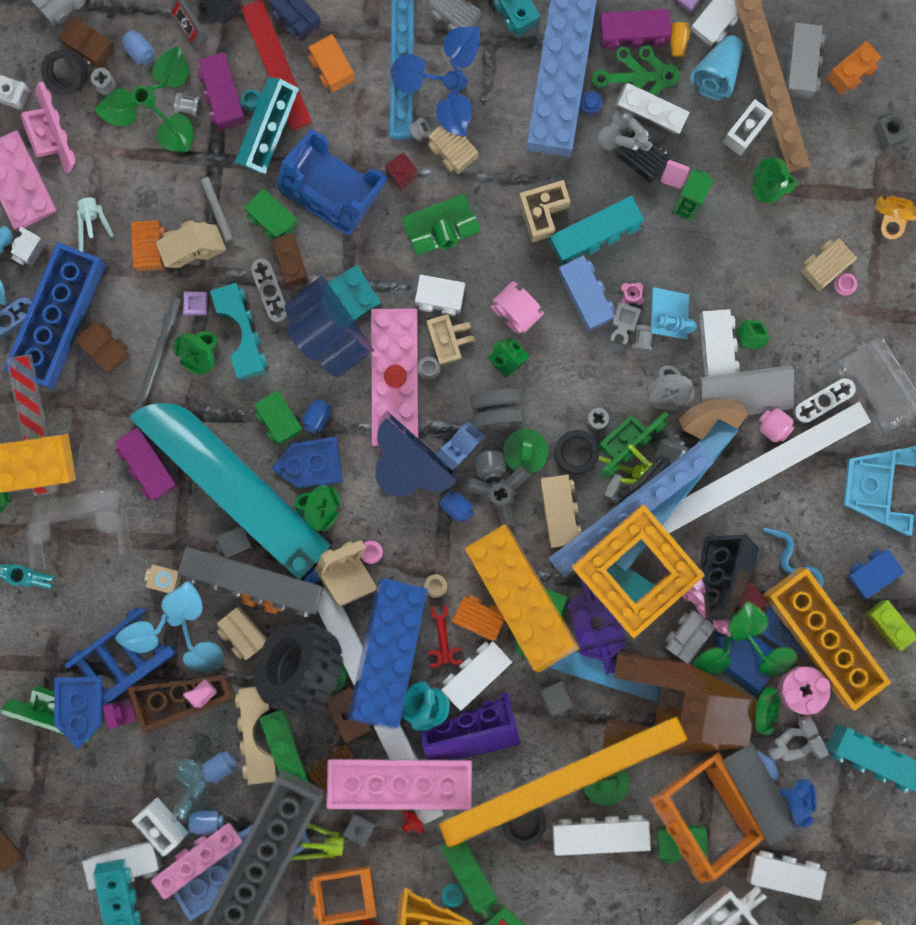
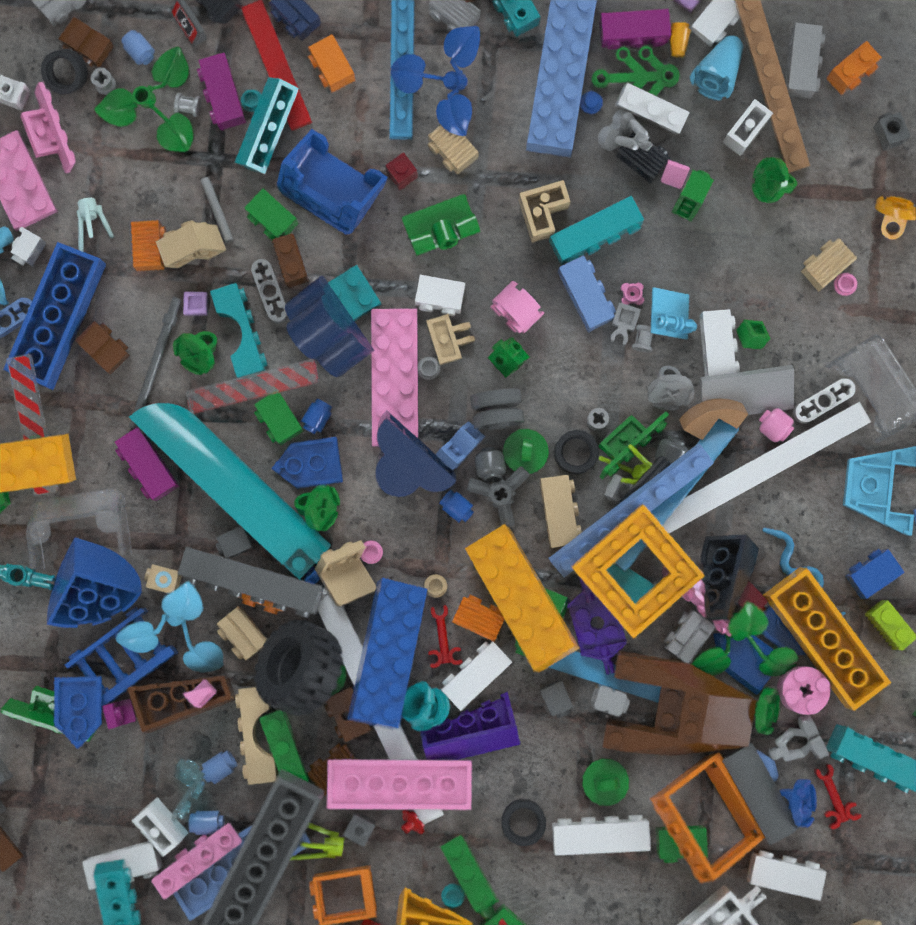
clear red tile [384,364,407,389] -> none
light grey bush [410,118,431,141] -> none
light orange beam [438,717,688,847] -> none
none -> blue brick [47,537,142,628]
none -> clear tile [186,359,320,414]
none -> light grey brick [590,684,630,717]
none -> red bar [814,764,862,829]

